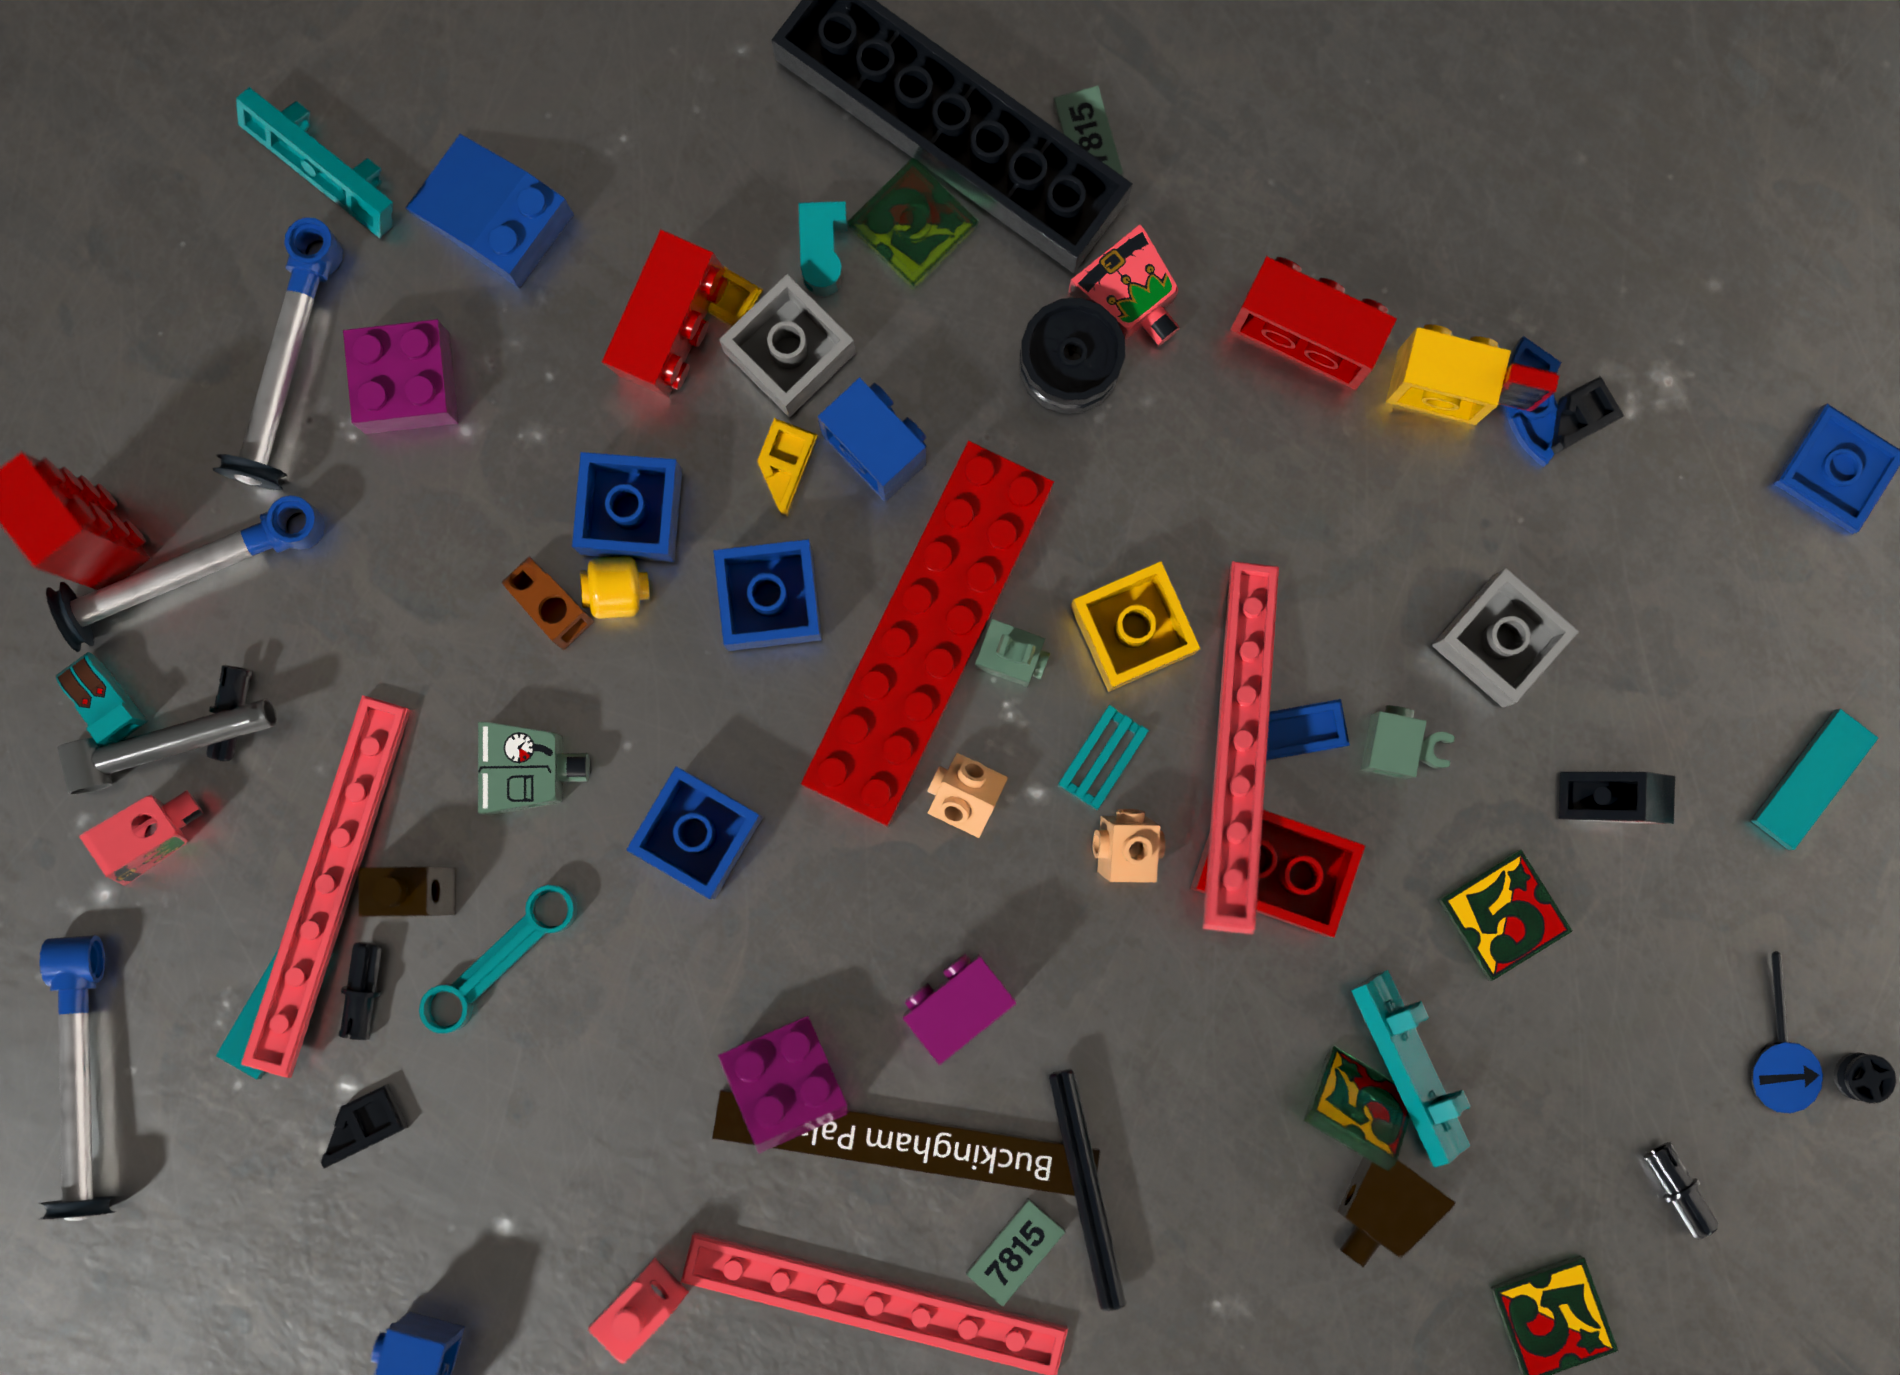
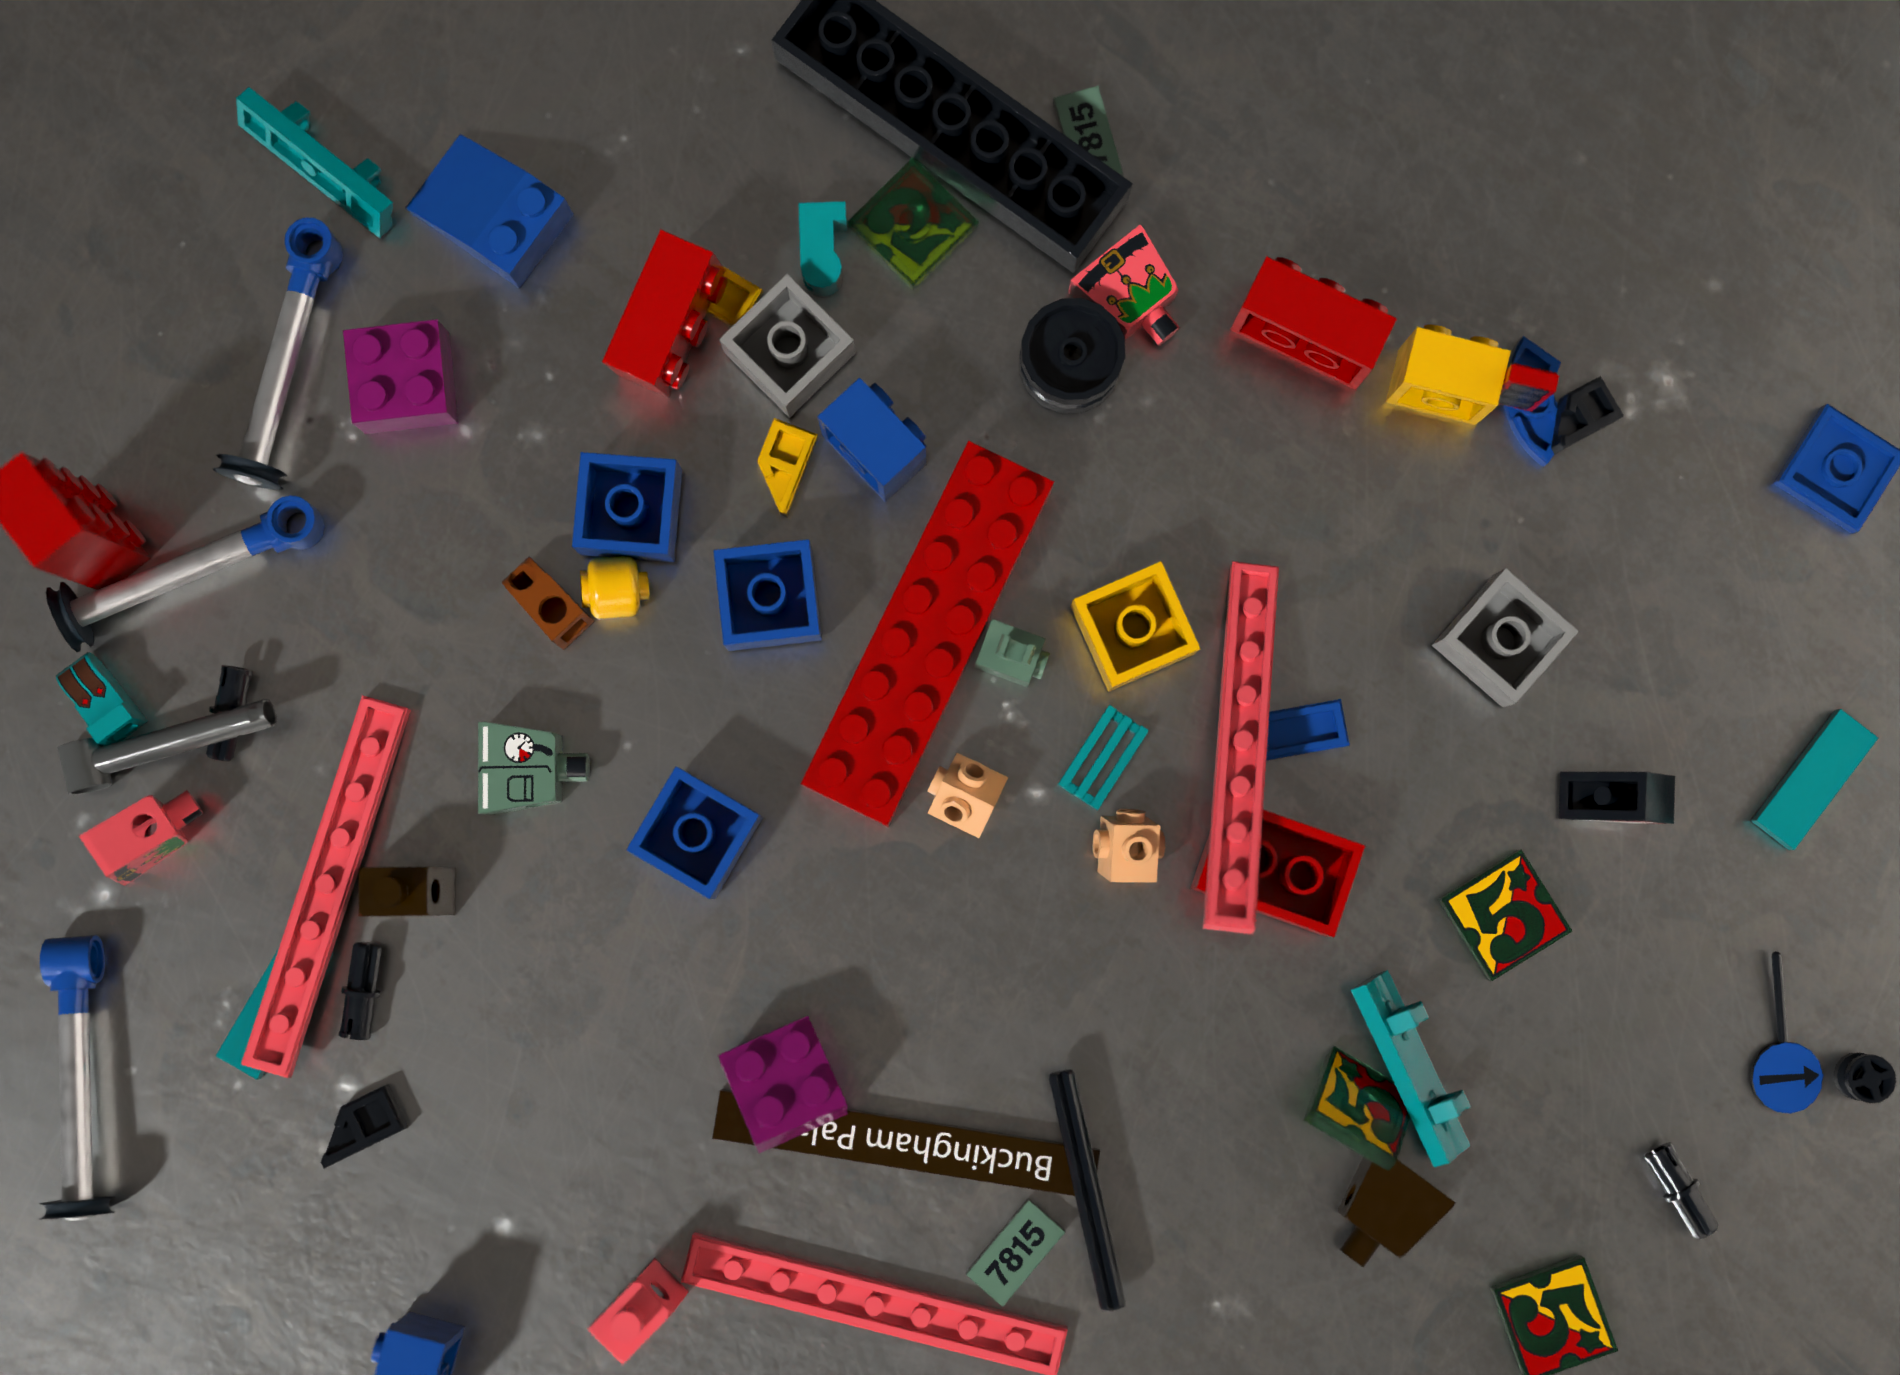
teal piece [419,885,578,1034] -> none
magenta brick [903,953,1017,1065] -> none
sand green brick [1361,705,1455,779] -> none

